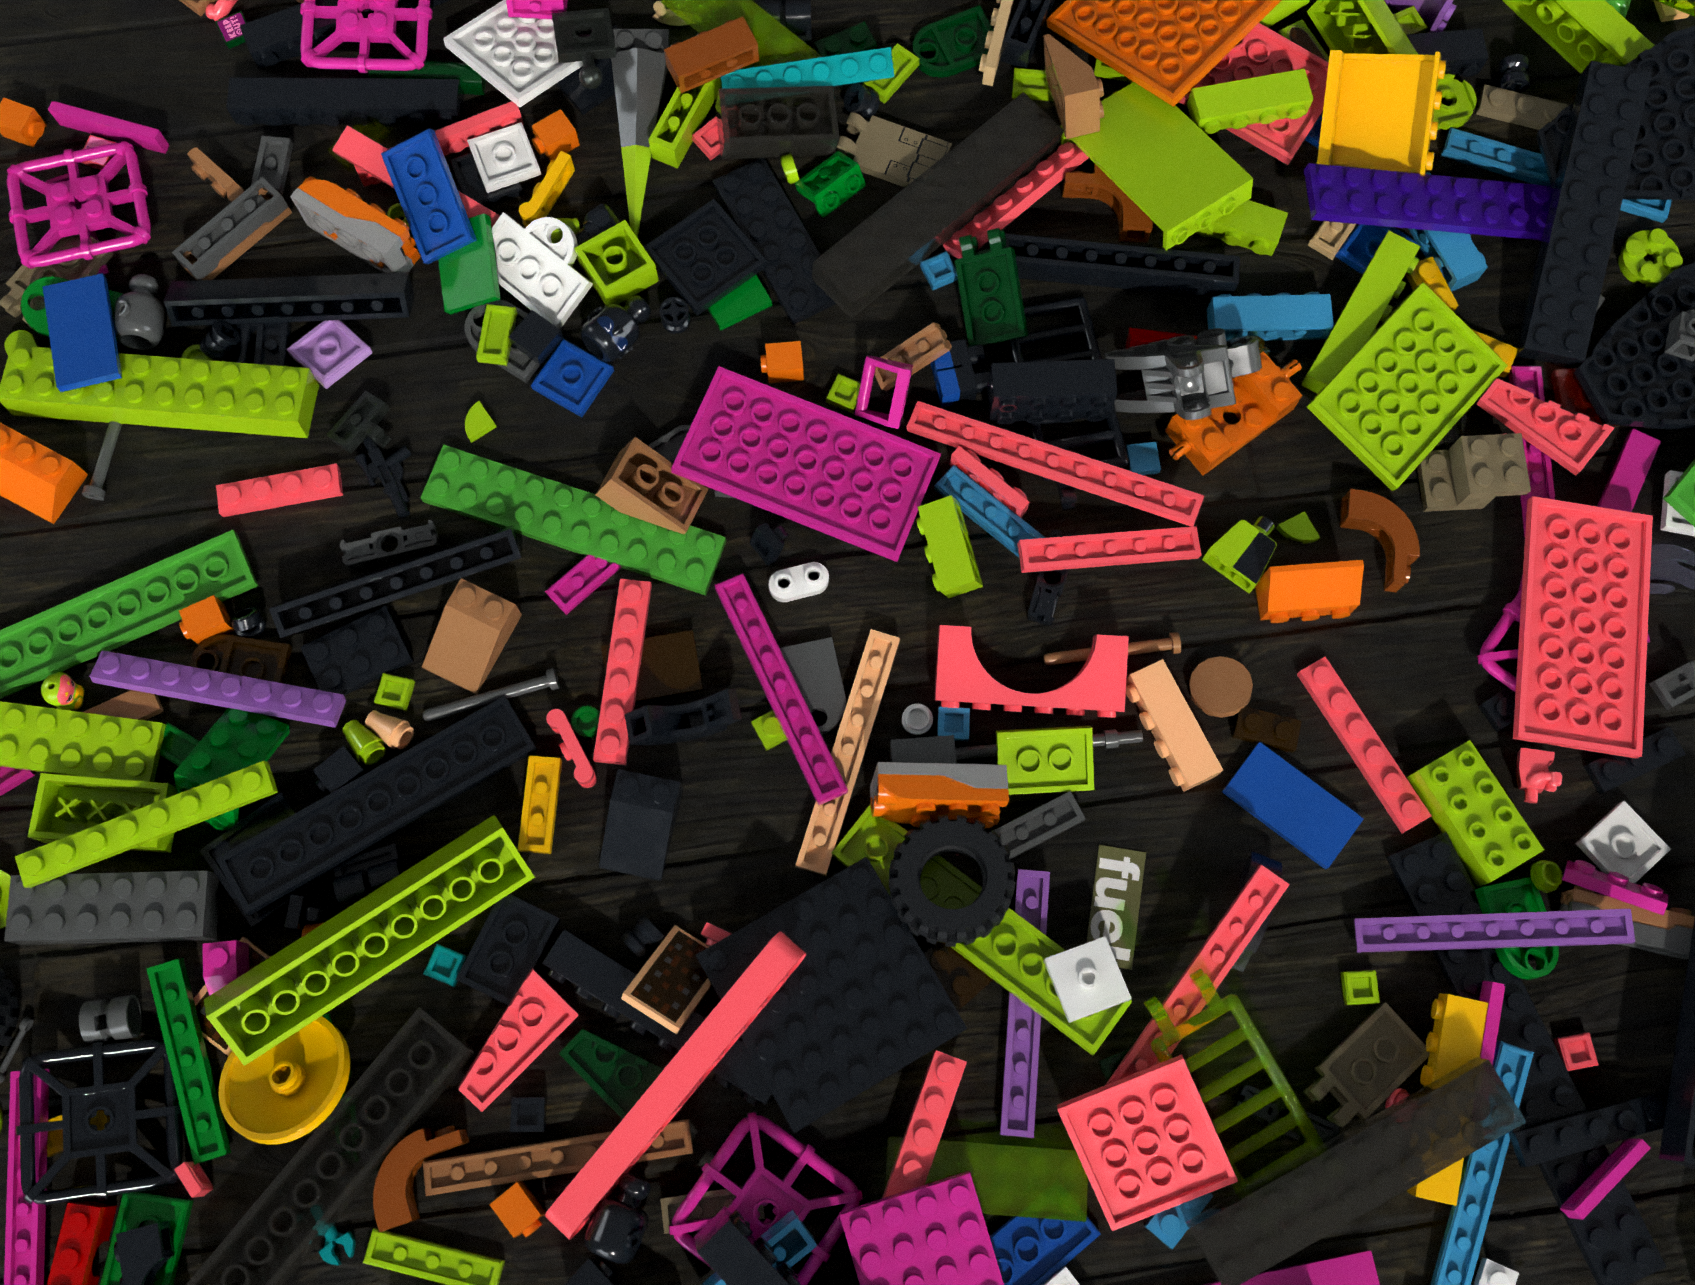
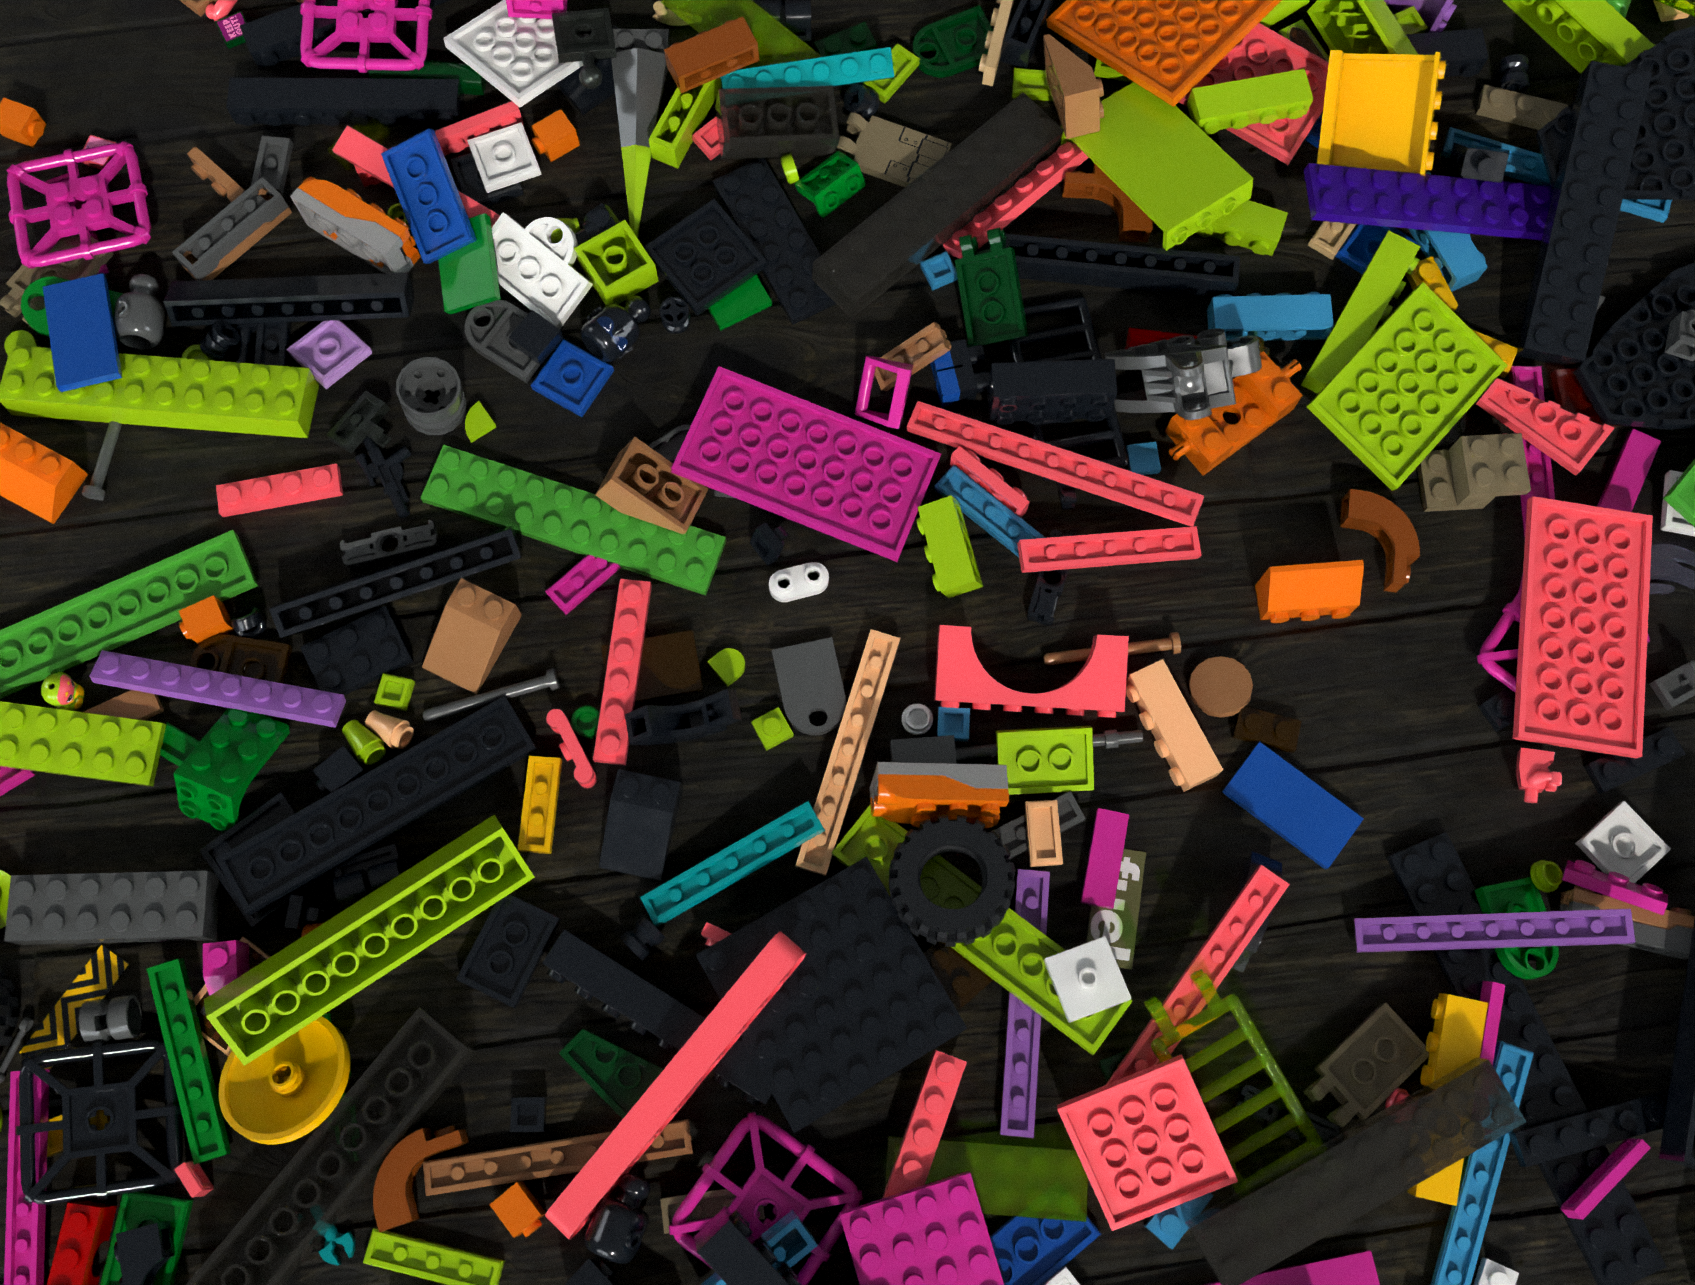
lime plate [15,761,278,888] -> none
lime brick [27,773,177,853] -> none
dark pink tile [48,101,169,154] -> none
teal tile [423,944,467,987] -> none
coral wing [458,968,579,1112] -> none
lime tile [476,304,517,366] -> none
yellow plate [519,151,575,228] -> none
tile [621,925,712,1034] -> none
dark pink tile [715,573,848,806] -> none
orange brick [760,341,804,383] -> none
lime tile [826,374,860,414] -> none
lime torso [1202,516,1277,594] -> none
lime tile [1276,512,1320,544] -> none
coral plate [1297,656,1431,834] -> none
lime tile [1340,970,1380,1005] -> none
lime brick [1406,740,1544,887] -> none
lime plate [1433,74,1477,130] -> none
coral tile [1554,1032,1599,1071] -> none
lime plate [1618,228,1683,288] -> none
none -> sticker [19,945,129,1070]
none -> dark grey wheel [396,357,466,435]
none -> teal plate [640,801,825,927]
none -> lime tile [708,648,745,687]
none -> light nougat tile [1024,800,1063,867]
none -> dark pink tile [1080,808,1129,909]
none -> black torso [1447,142,1510,183]

